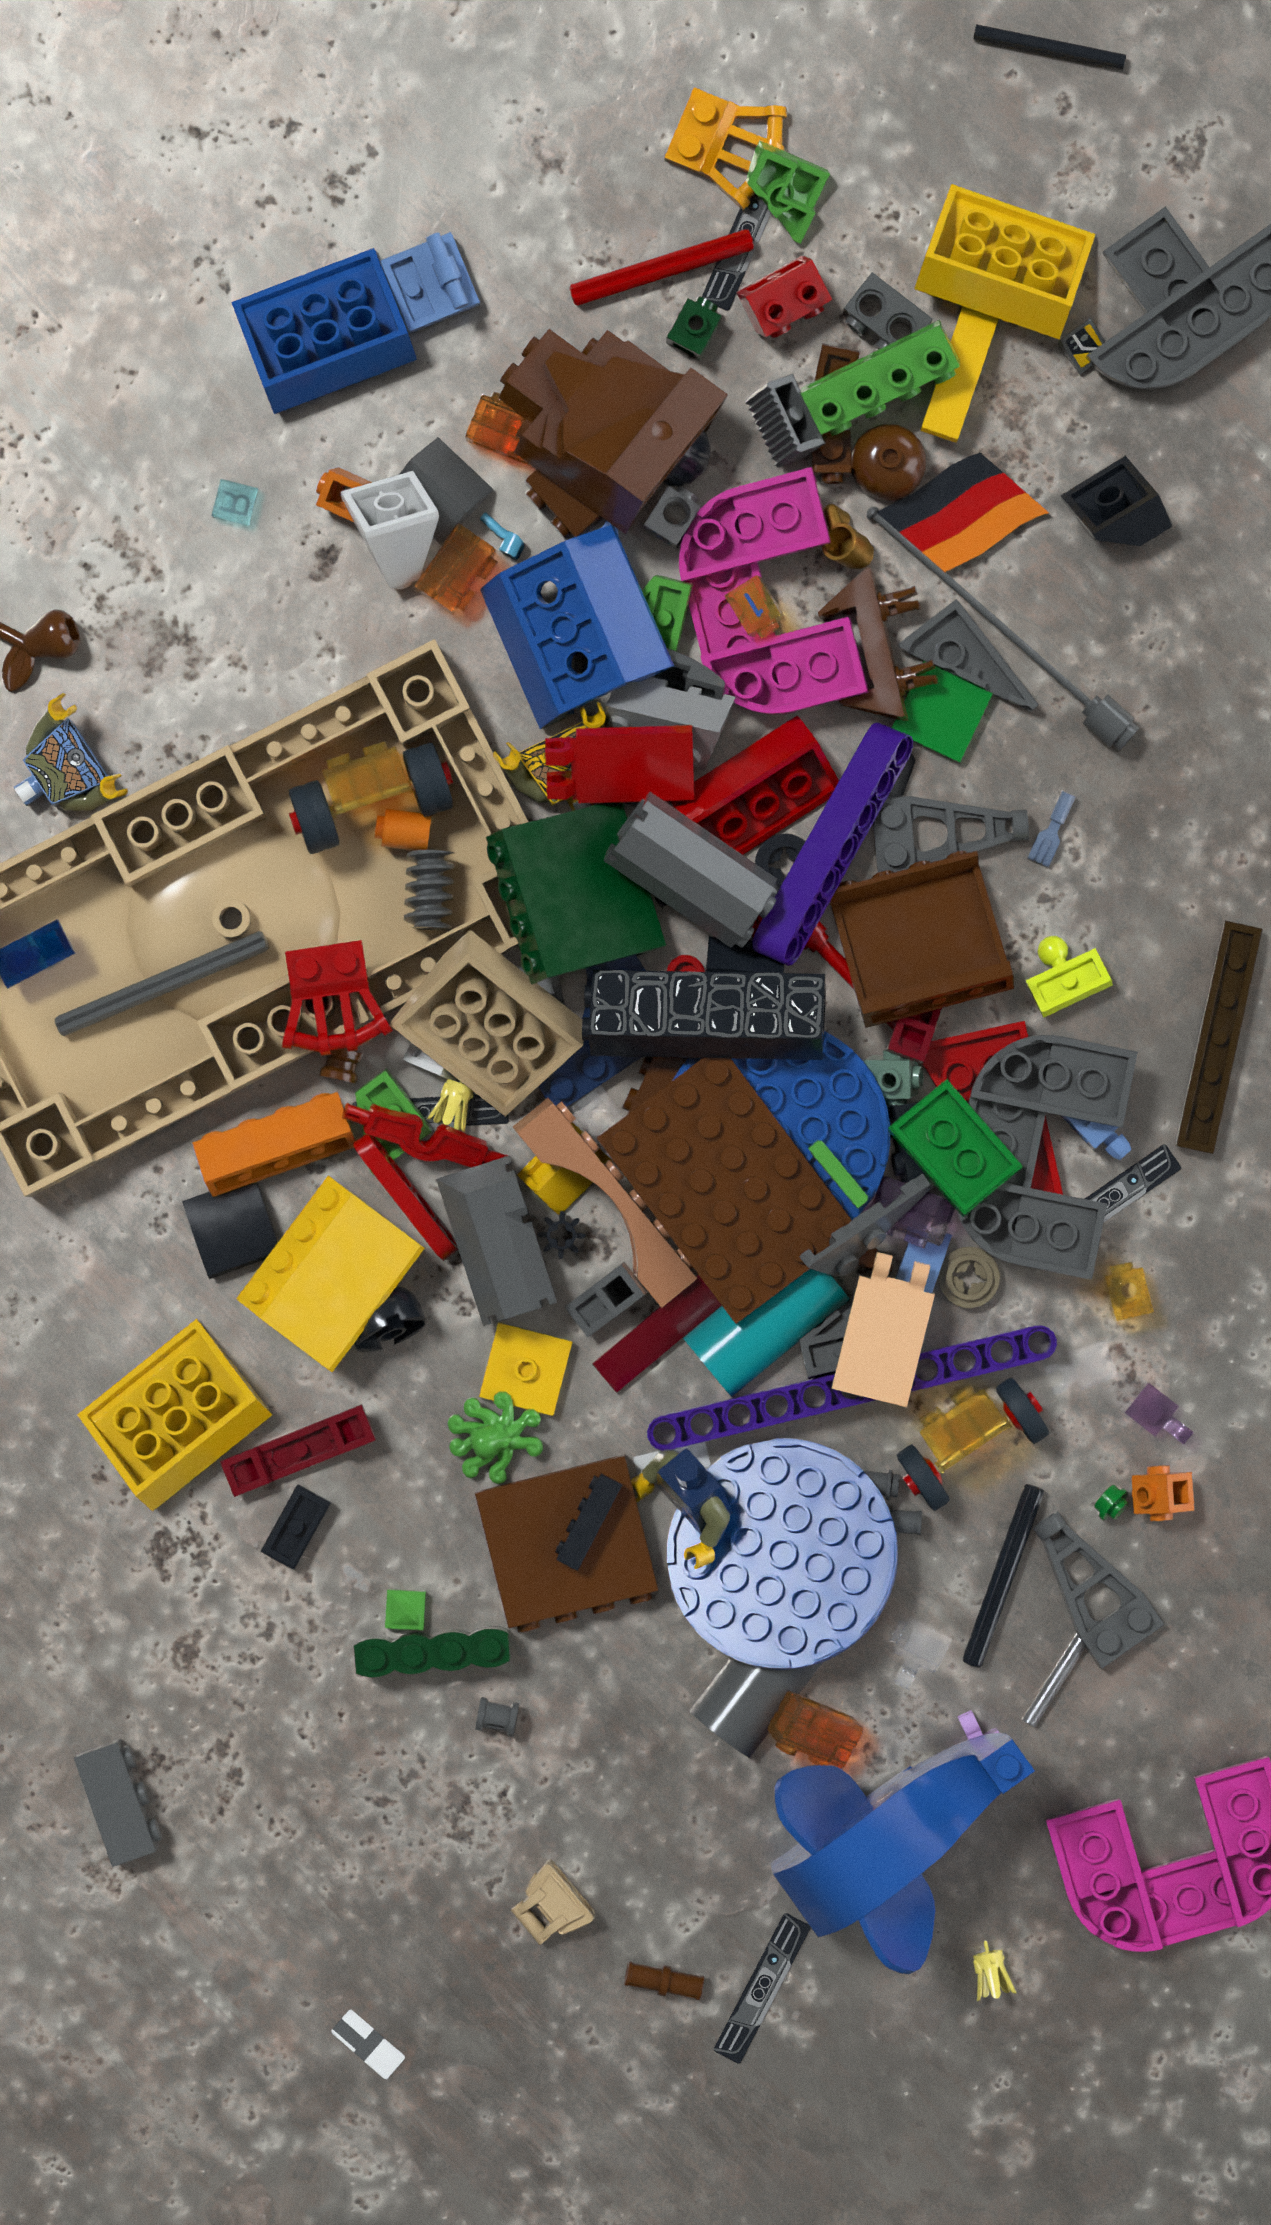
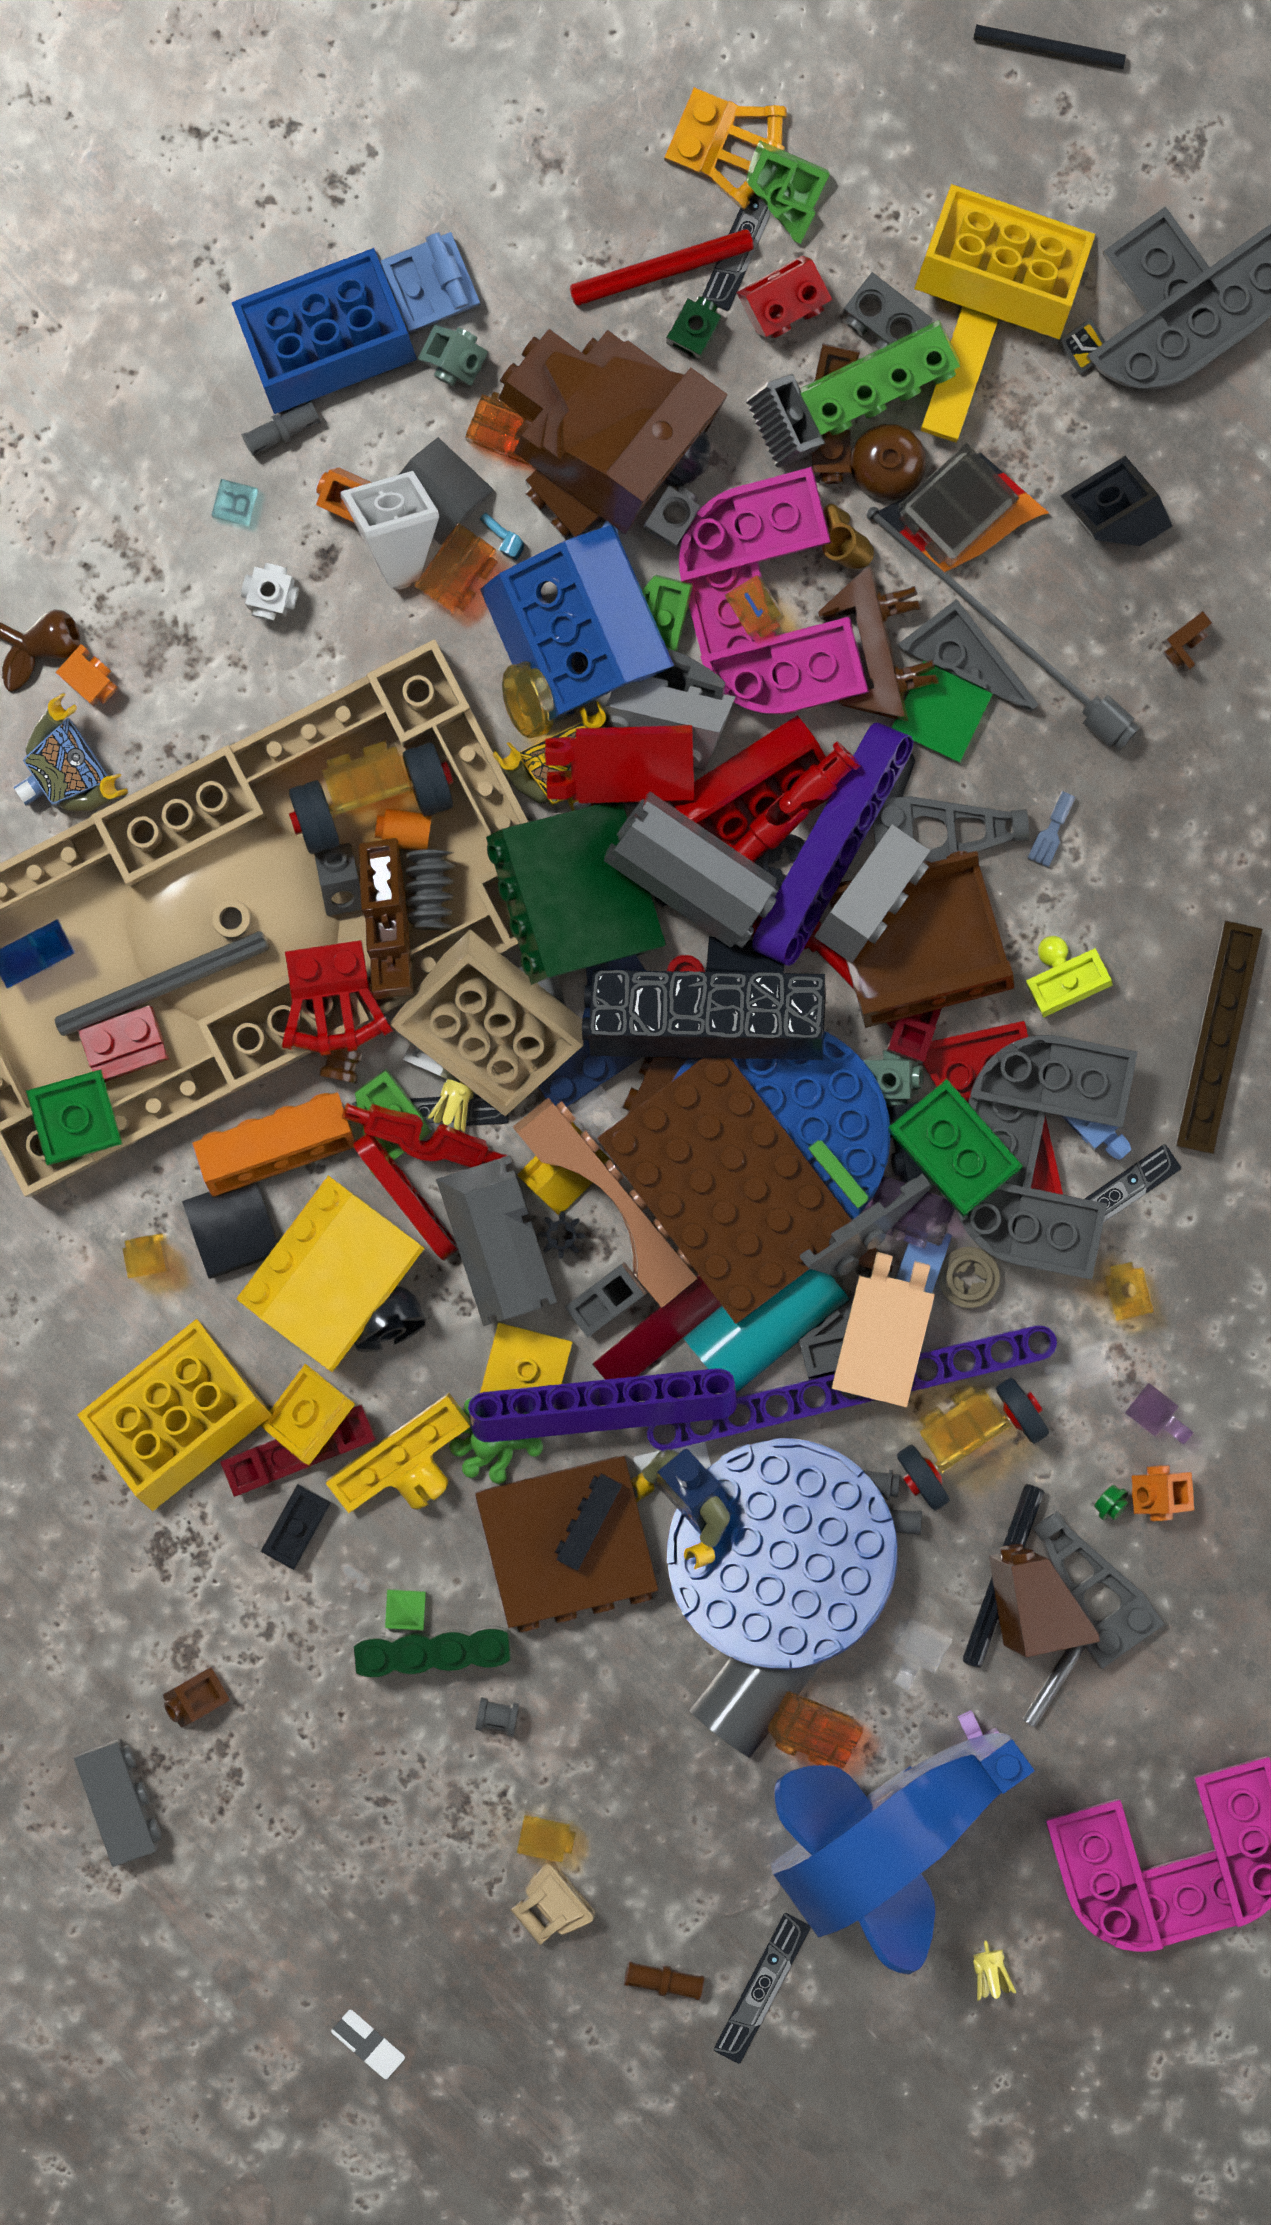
none -> green tile [26,1069,123,1165]
none -> orange brick [55,644,118,707]
none -> plate [78,1005,170,1082]
none -> clear yellow brick [122,1233,170,1279]
none -> reddish brown bracket [163,1667,230,1728]
none -> dark grey pin [241,401,321,456]
none -> white brick [241,563,299,621]
none -> yellow plate [260,1364,355,1465]
none -> dark grey bracket [314,843,362,916]
none -> yellow plate [326,1393,471,1514]
none -> reddish brown slope [359,838,413,1000]
none -> sand green brick [418,325,488,386]
none -> dark purple beam [468,1368,737,1442]
none -> clear yellow tile [502,661,554,739]
none -> clear yellow brick [517,1811,576,1862]
none -> red piece [729,741,861,863]
none -> light grey wedge [814,824,930,963]
none -> clear smoke brick [898,442,1019,567]
none -> reddish brown slope [989,1544,1100,1657]
none -> reddish brown bracket [1163,611,1212,672]

